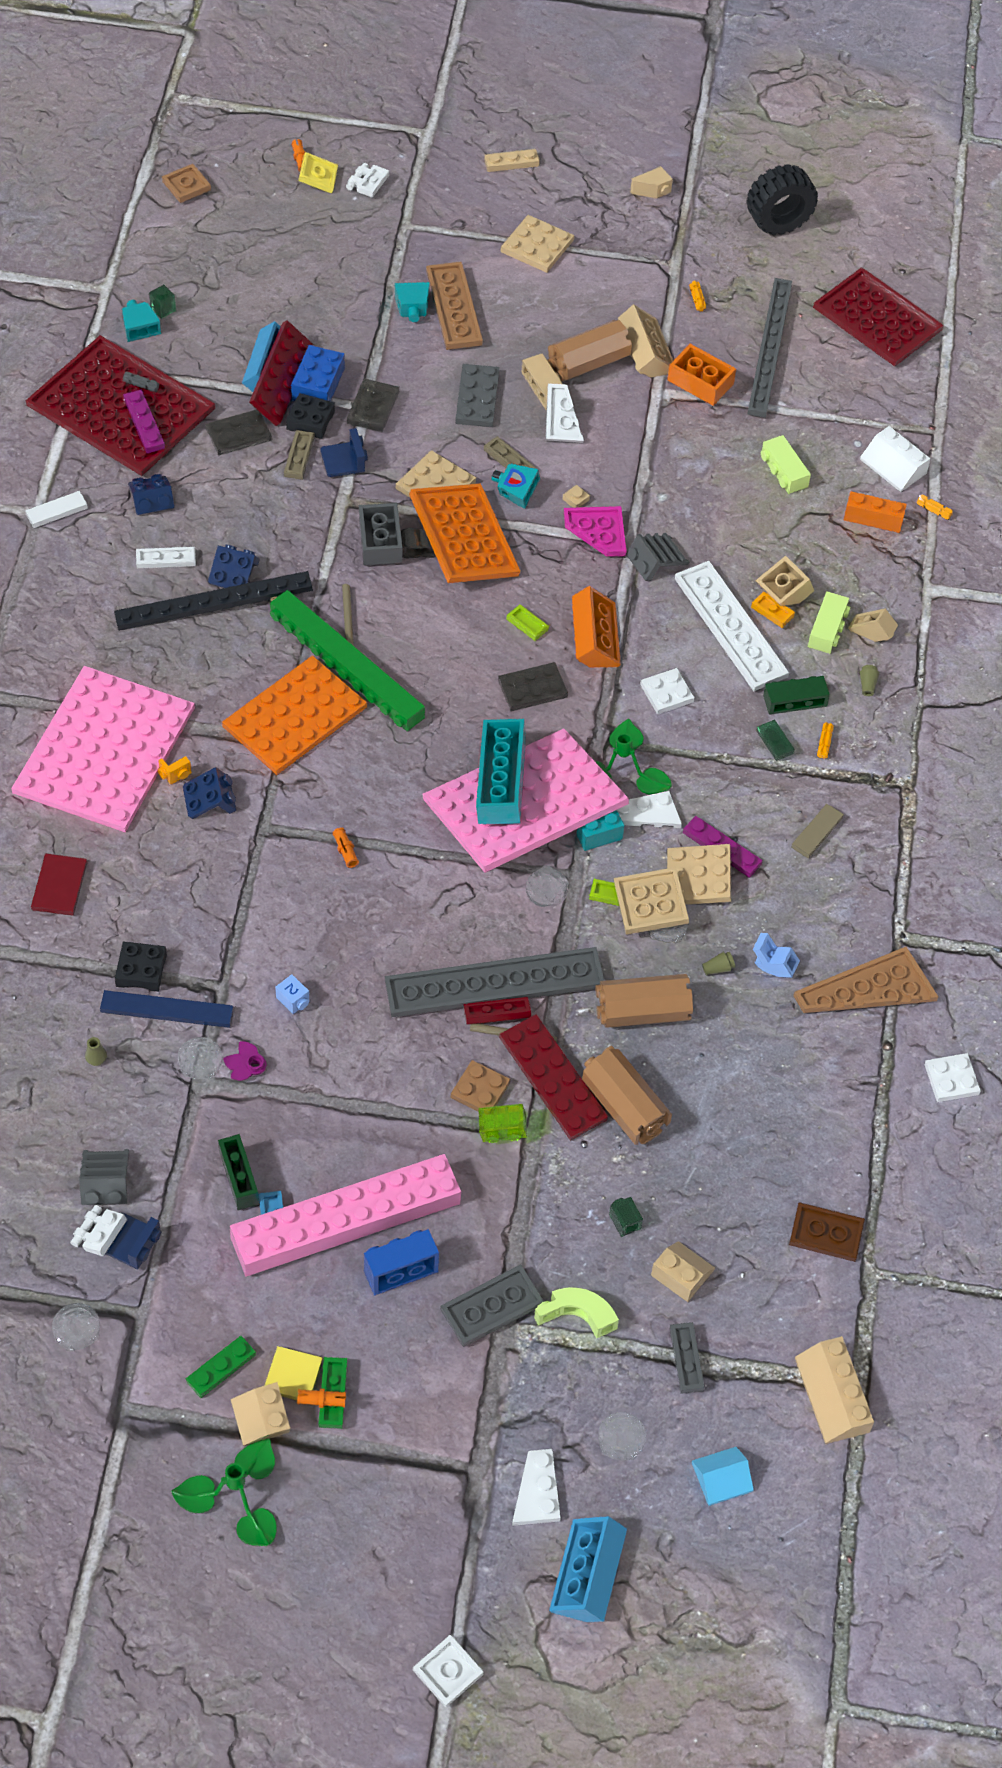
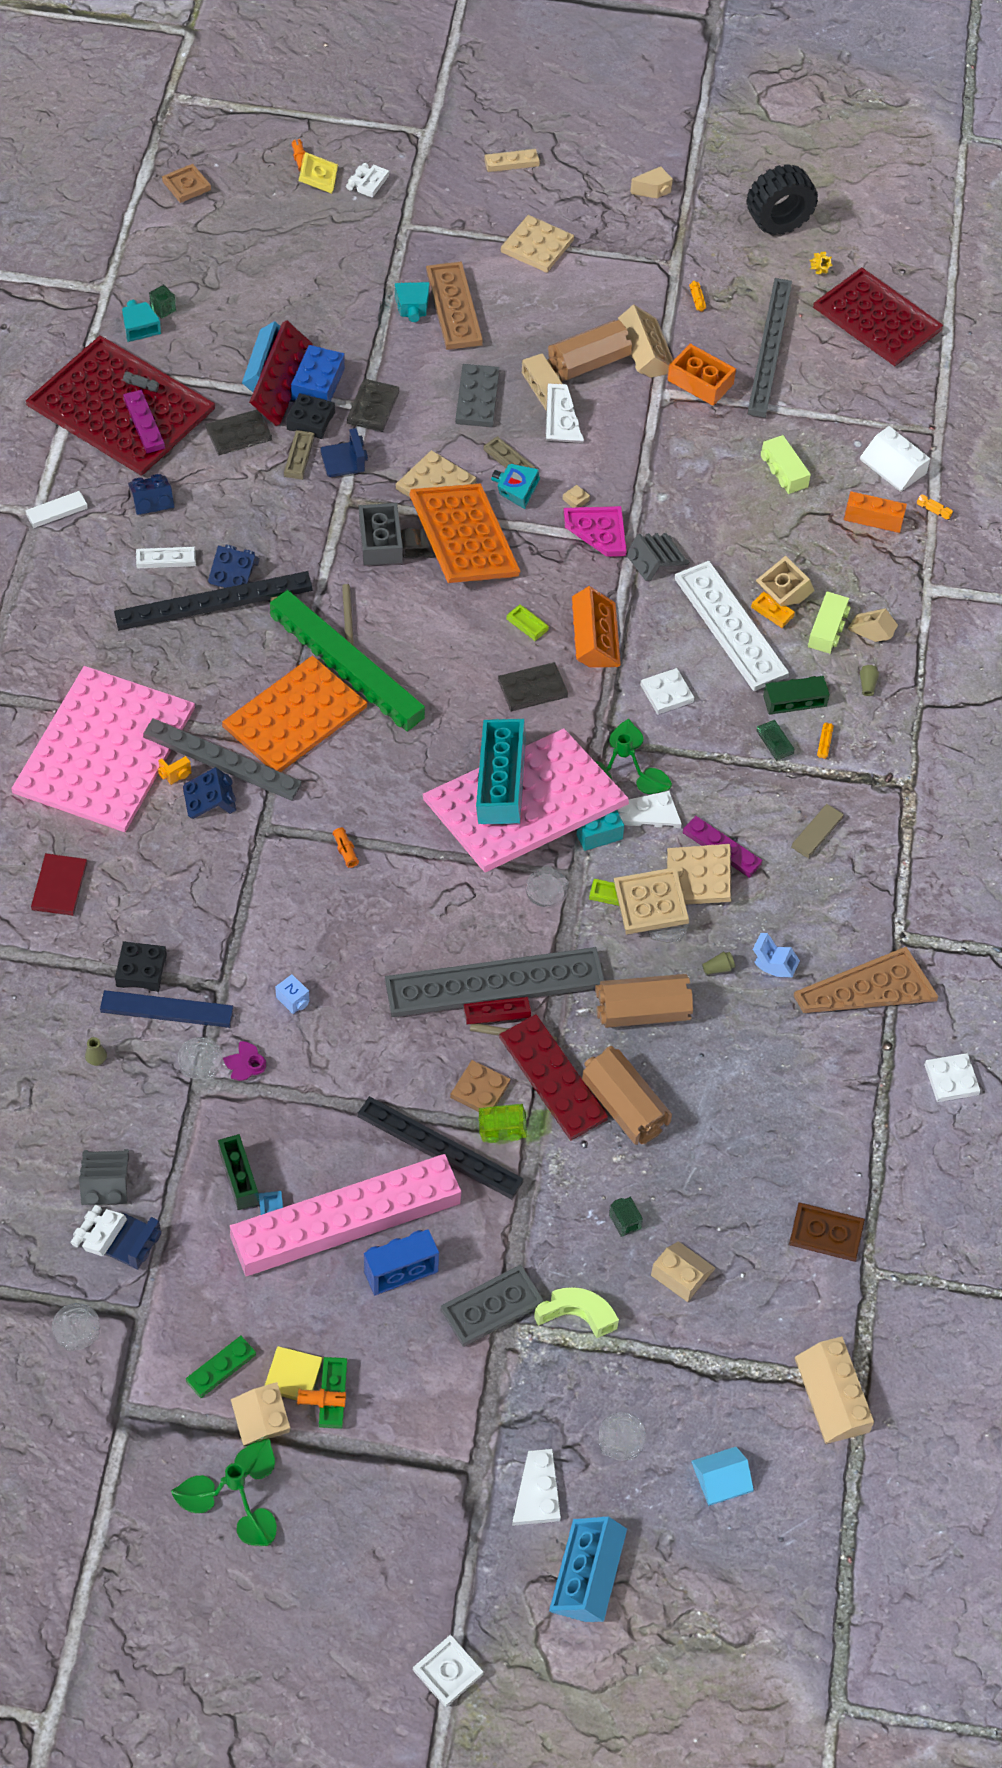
dark grey plate [669,1322,705,1394] -> none
none -> dark grey plate [143,718,302,801]
none -> black plate [358,1096,524,1200]
none -> yellow gear [809,252,833,274]

